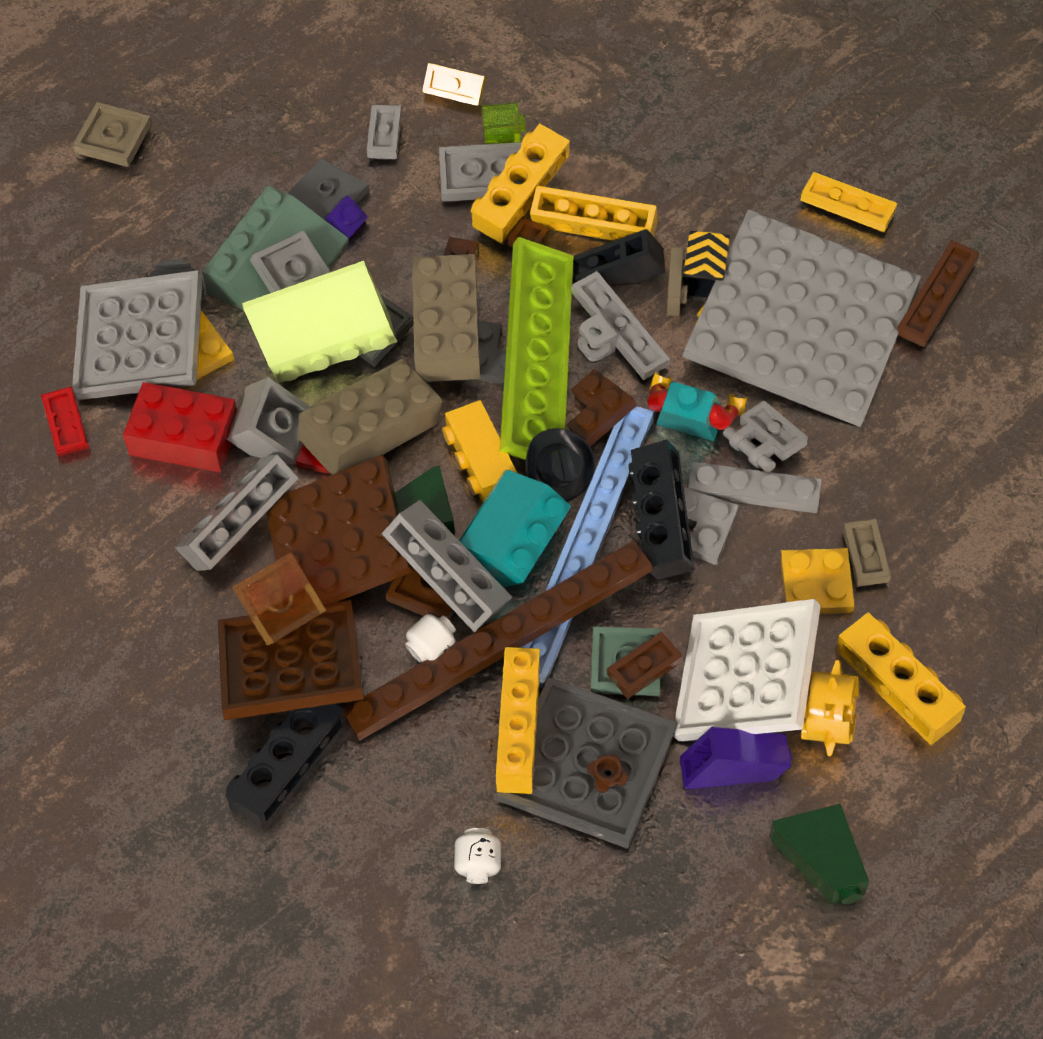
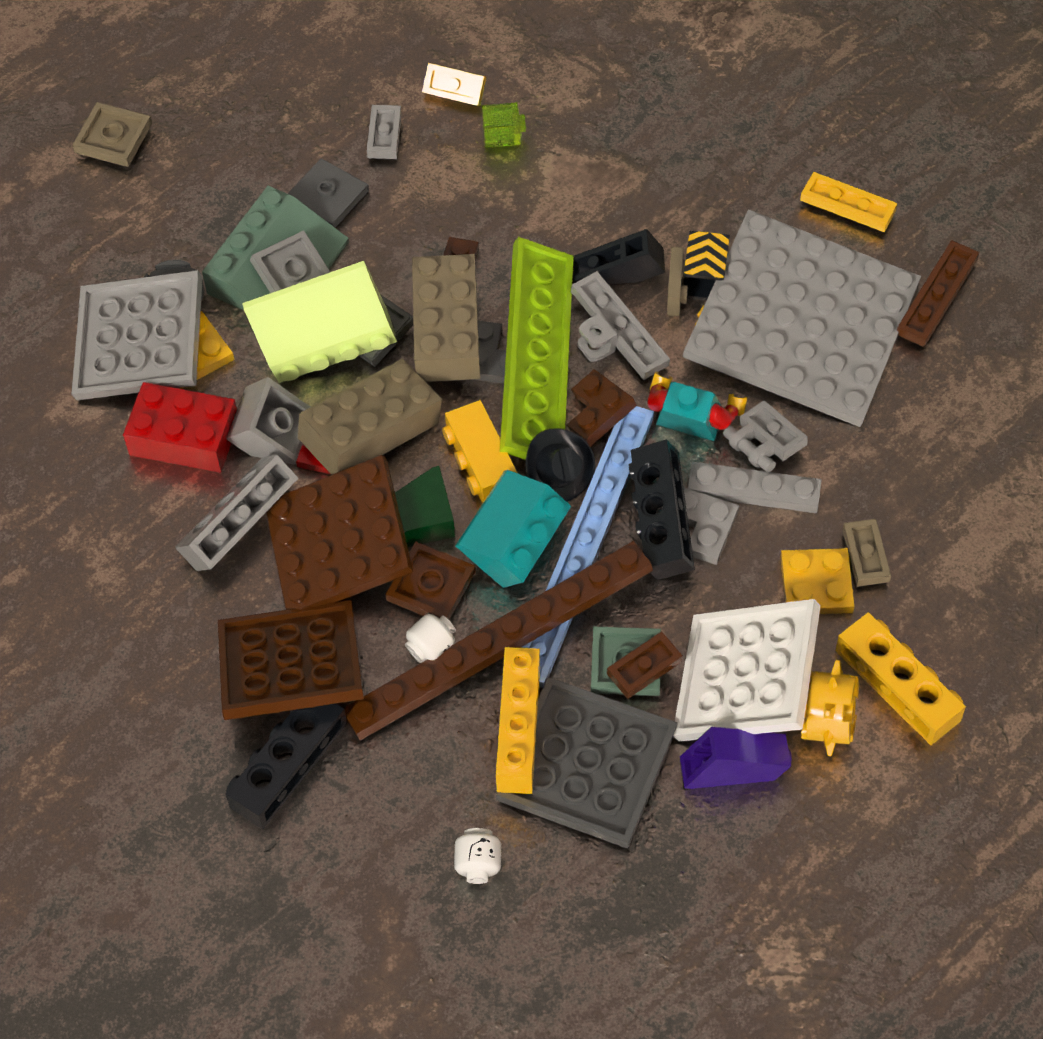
red plate [41,386,89,457] -> none
clear orange slope [232,552,327,646] -> none
dark purple plate [324,195,368,238] -> none
light grey brick [382,500,513,632] -> none
light grey plate [439,142,524,202] -> none
yellow brick [470,123,570,244] -> none
reddish brown plate [508,217,549,248] -> none
yellow brick [530,186,659,241] -> none
reddish brown plate [587,754,628,793] -> none
dark green slope [770,804,869,904] -> none

